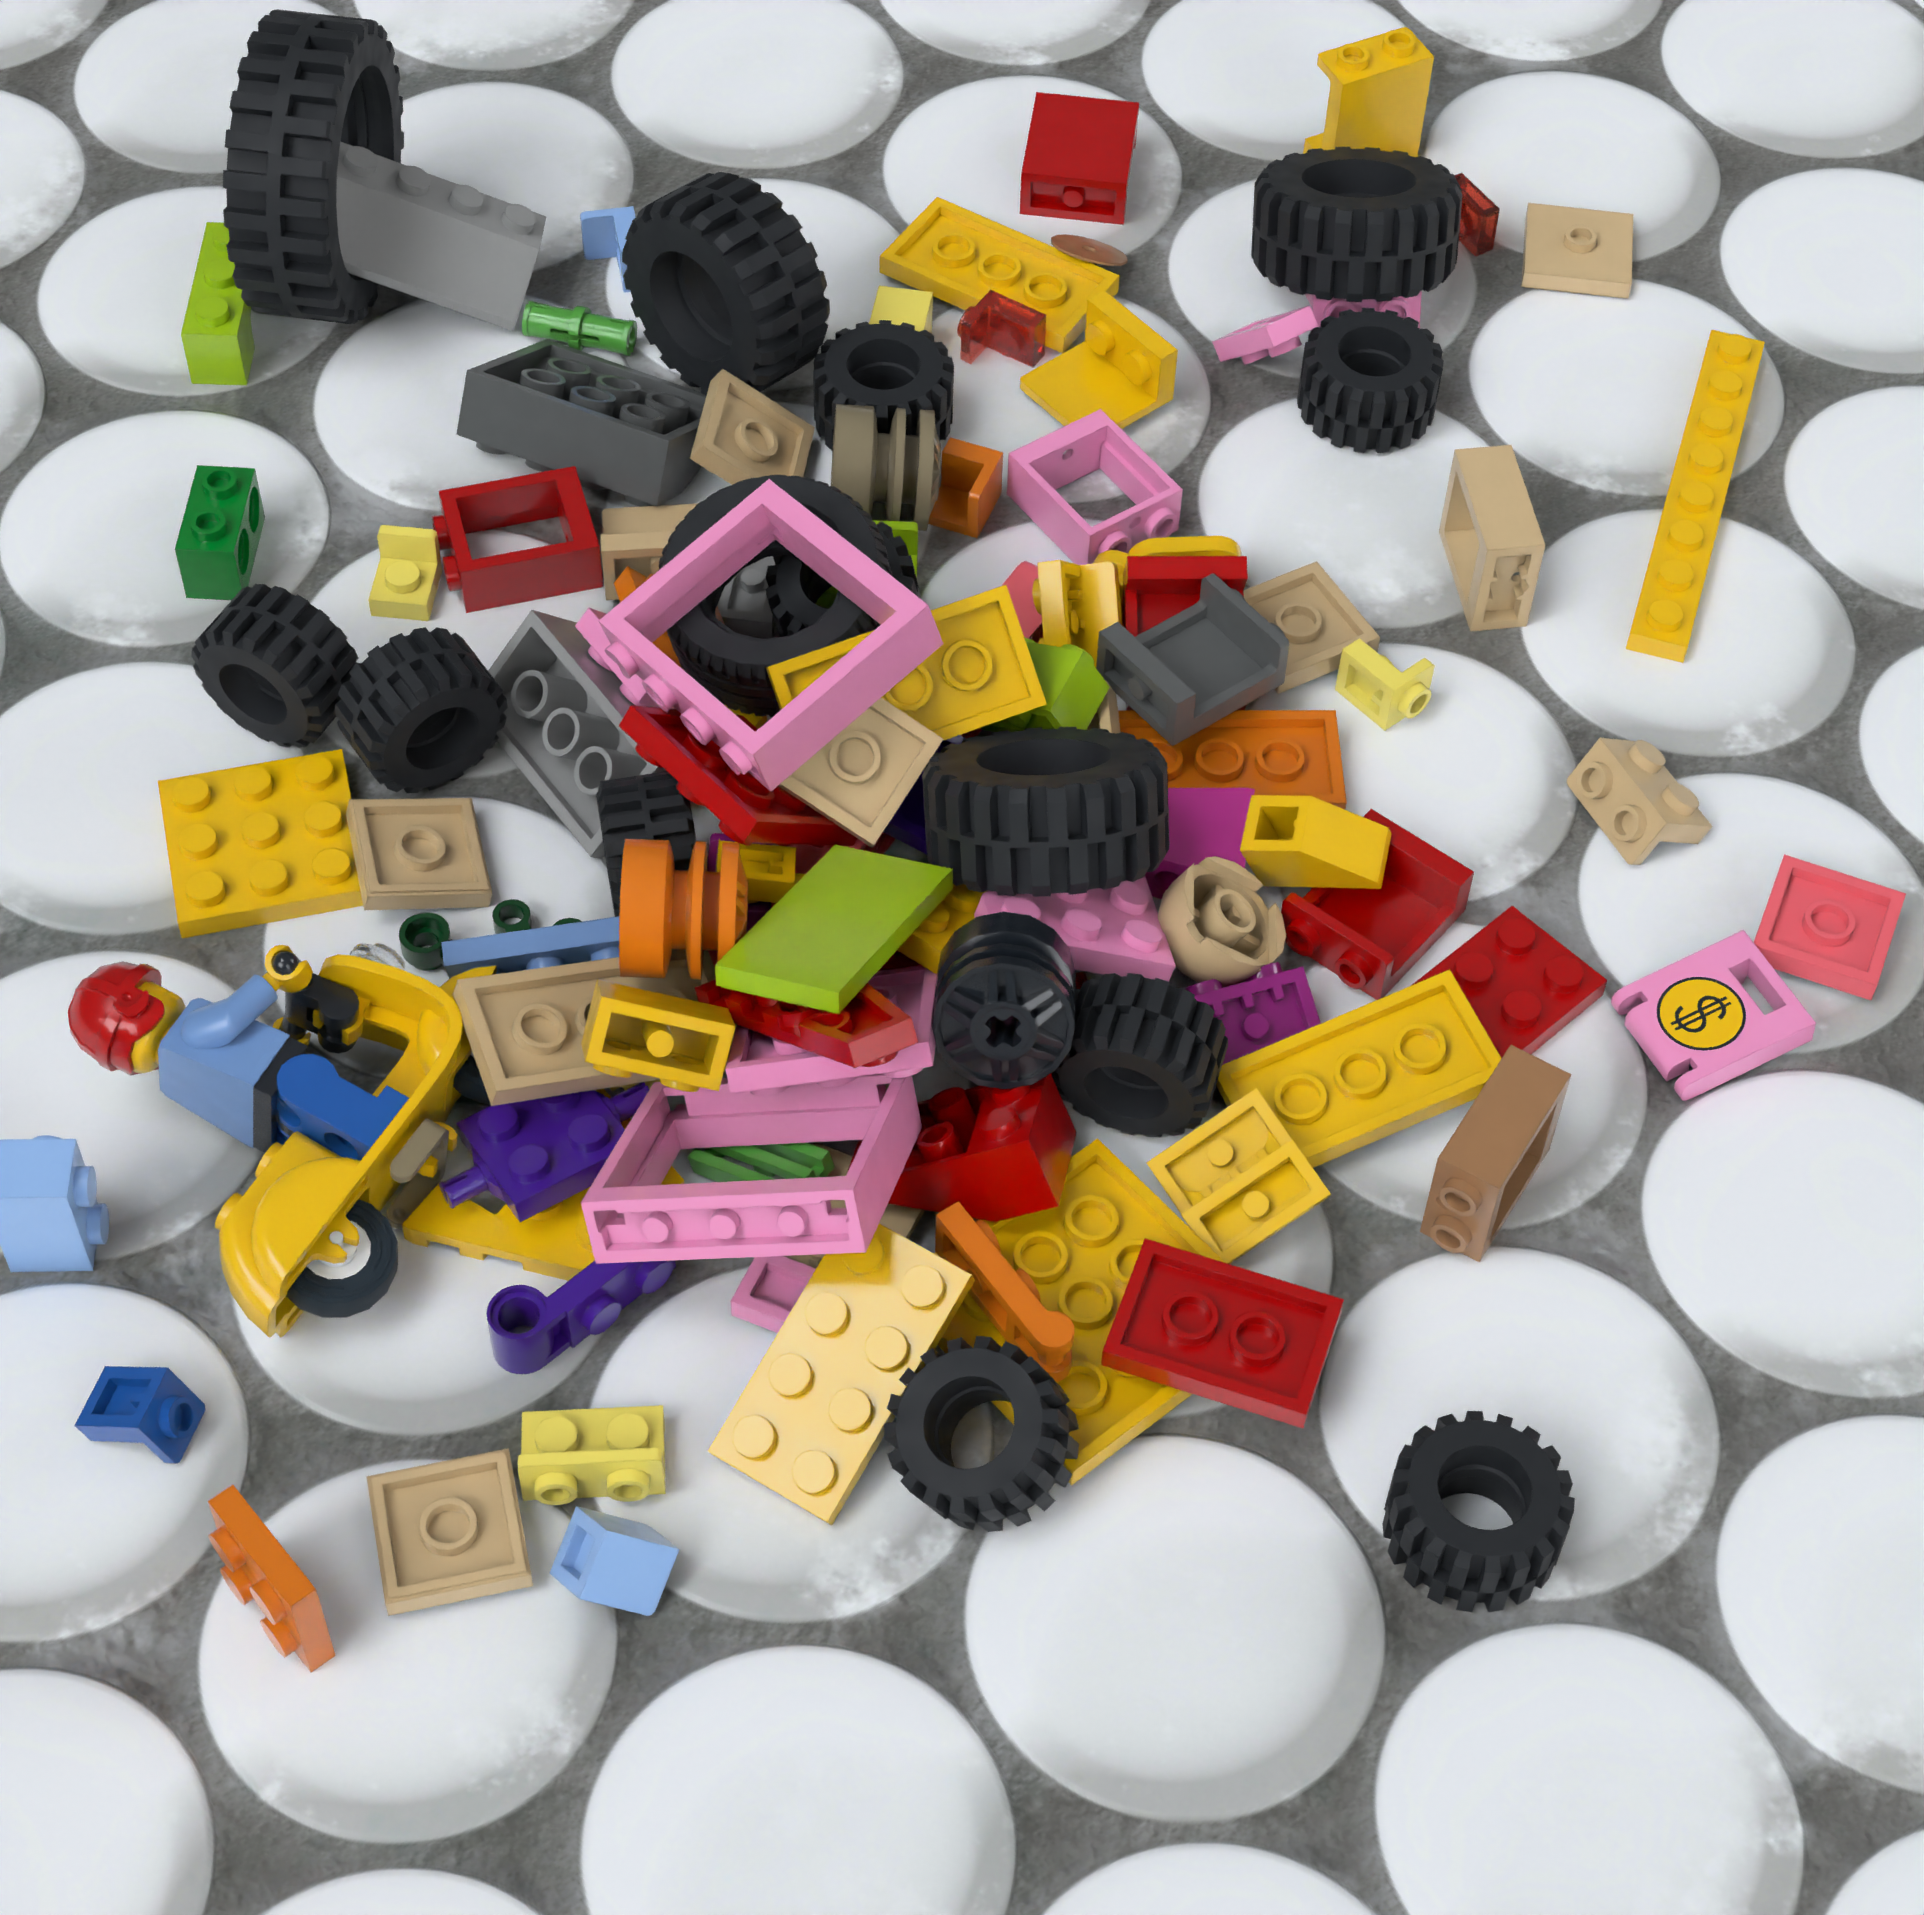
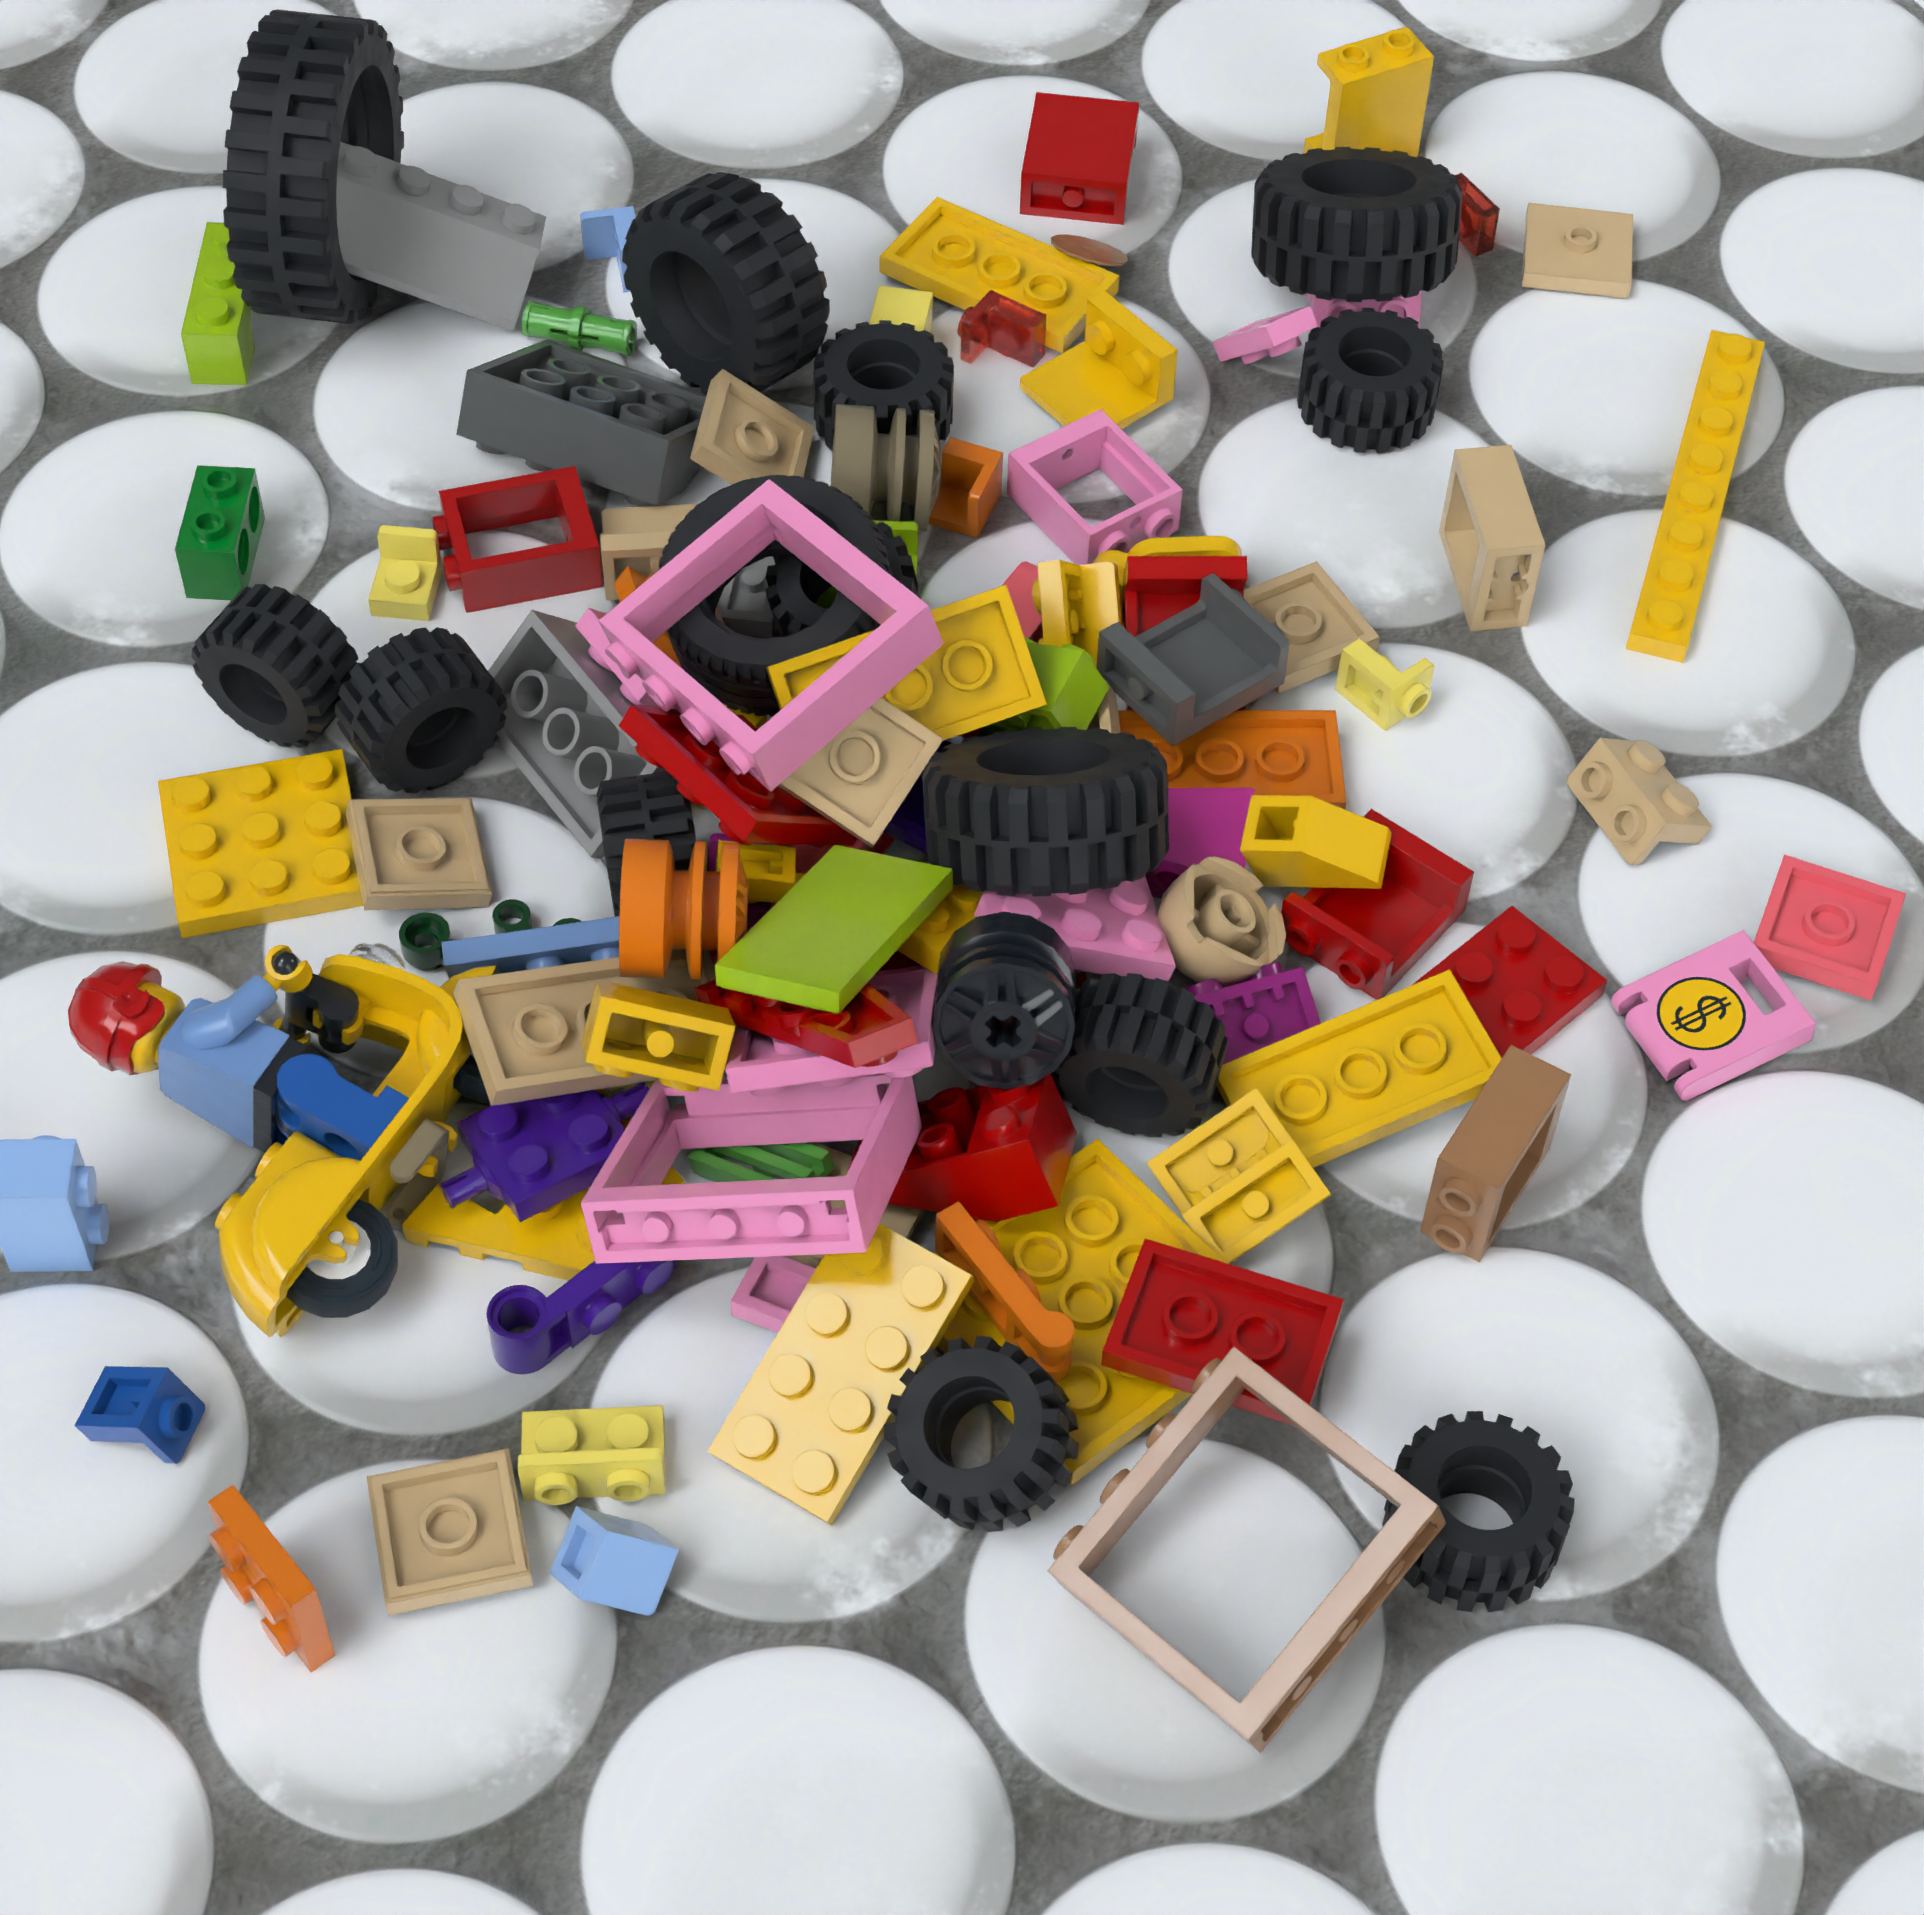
none -> window [1047,1347,1447,1753]

